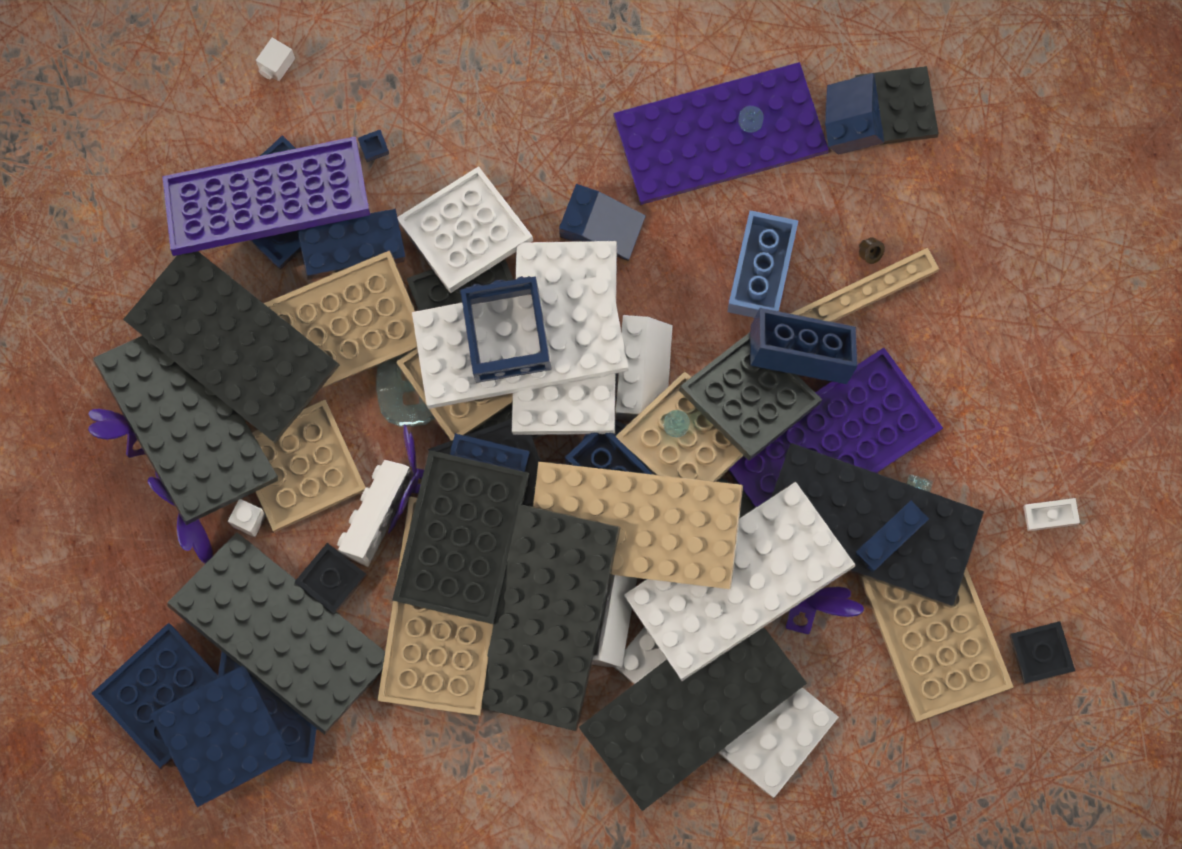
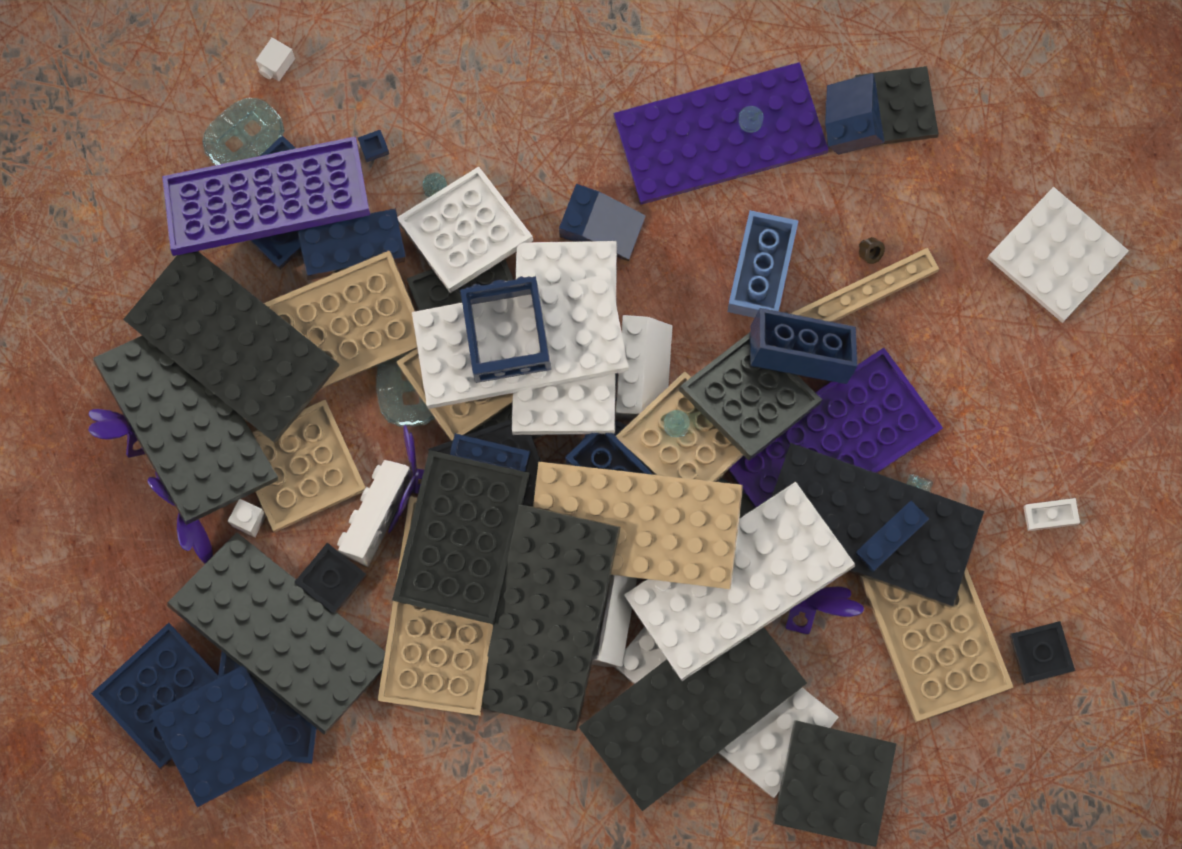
none -> clear light blue piece [202,98,285,165]
none -> clear light blue tile [422,173,447,197]
none -> pearl dark grey plate [773,720,897,847]
none -> white plate [987,187,1129,323]

